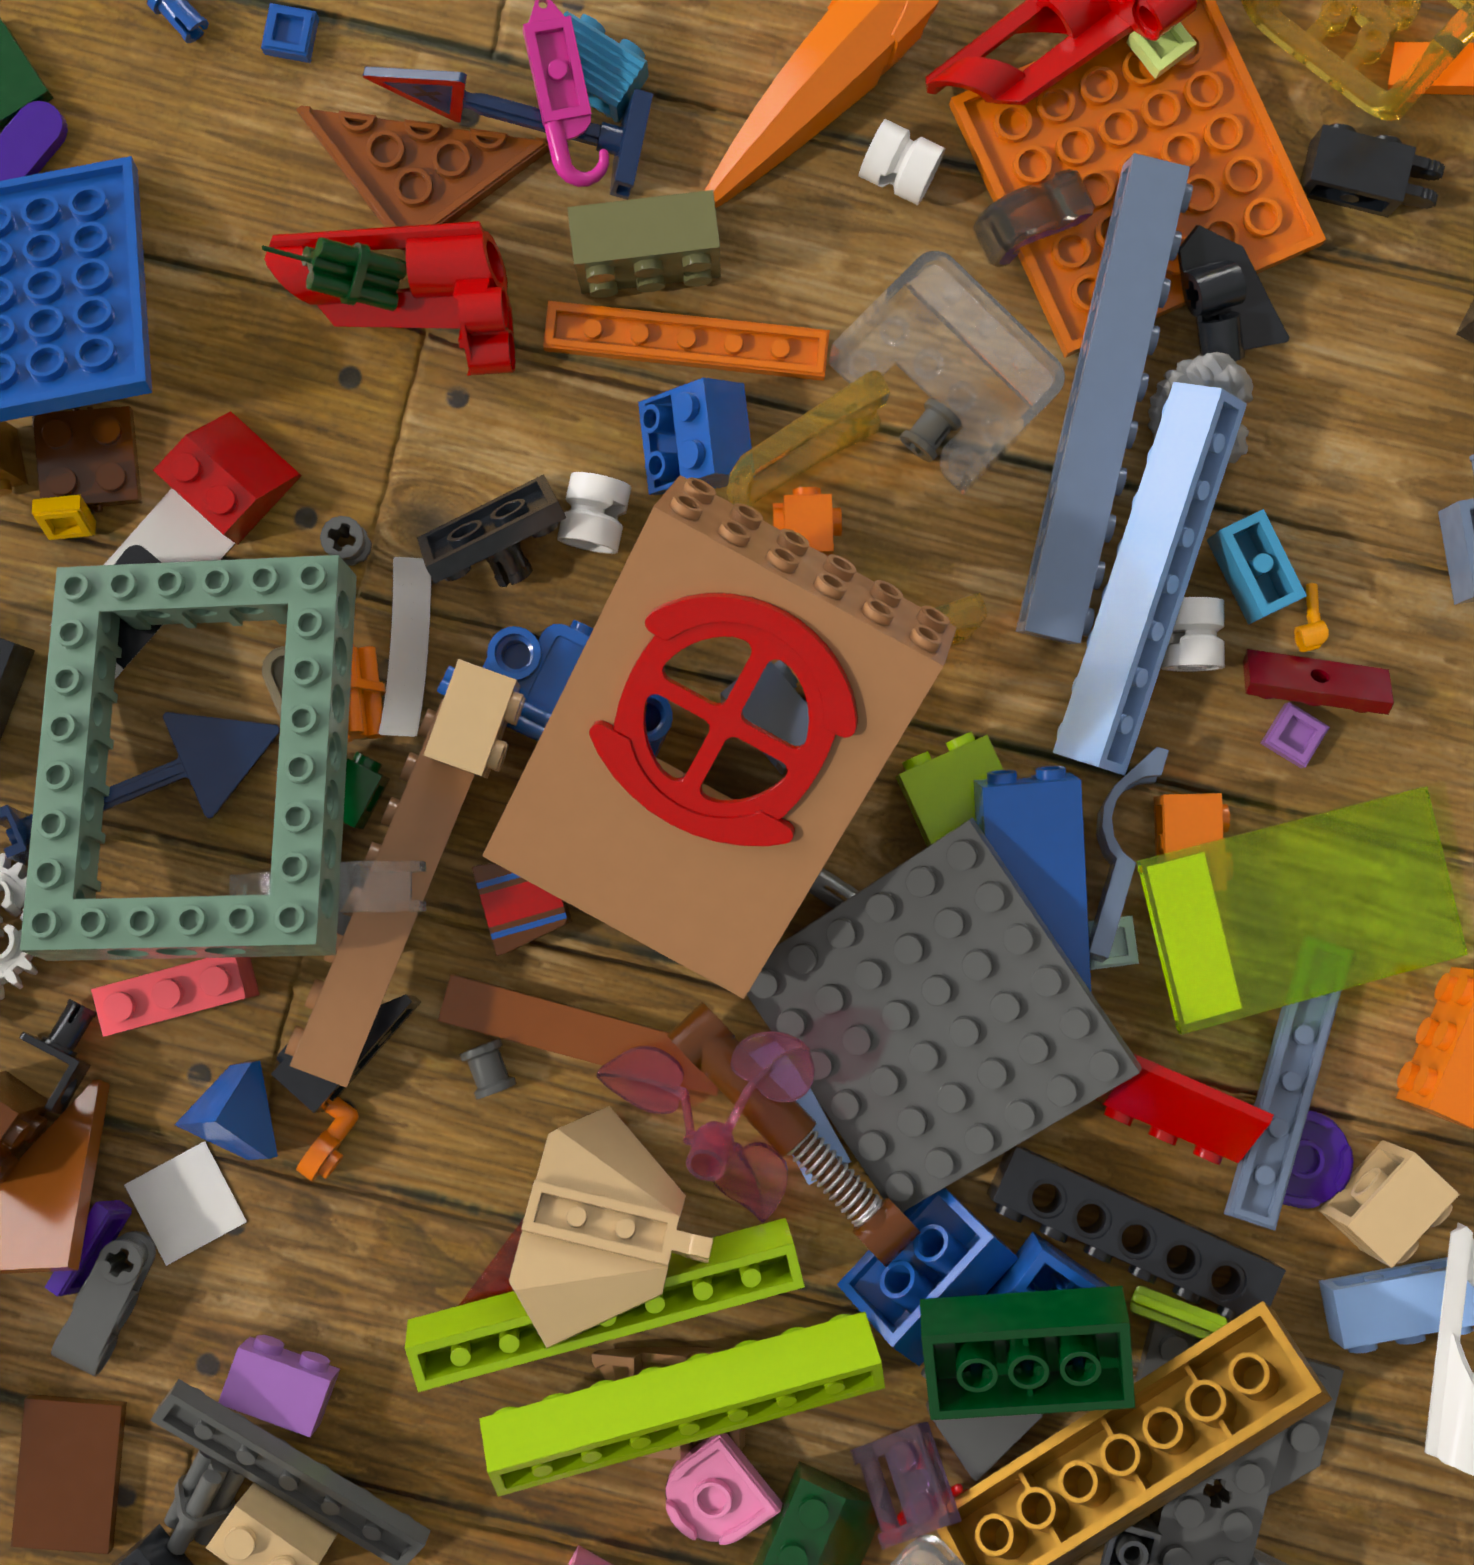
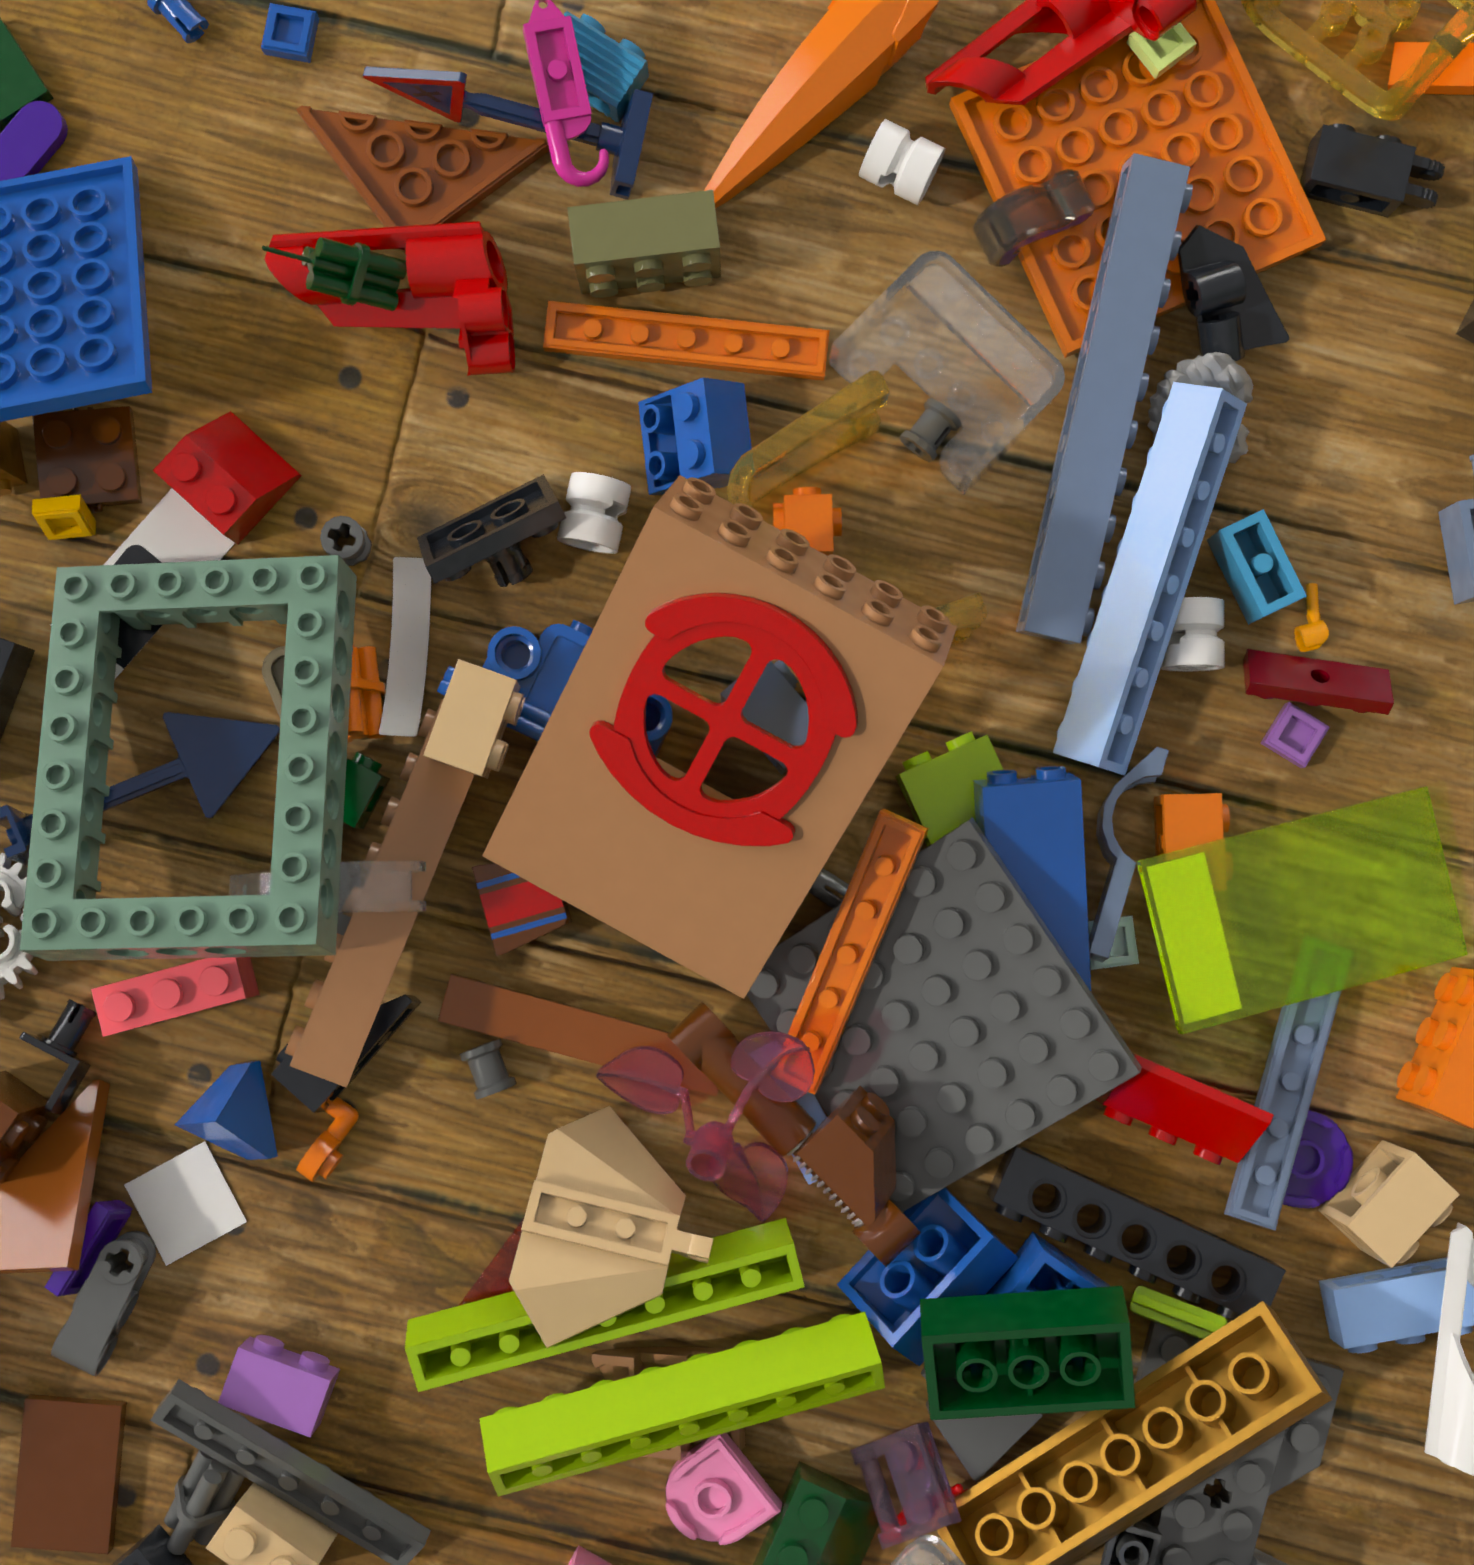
none -> orange tile [771,808,929,1095]
none -> reddish brown slope [797,1086,896,1227]

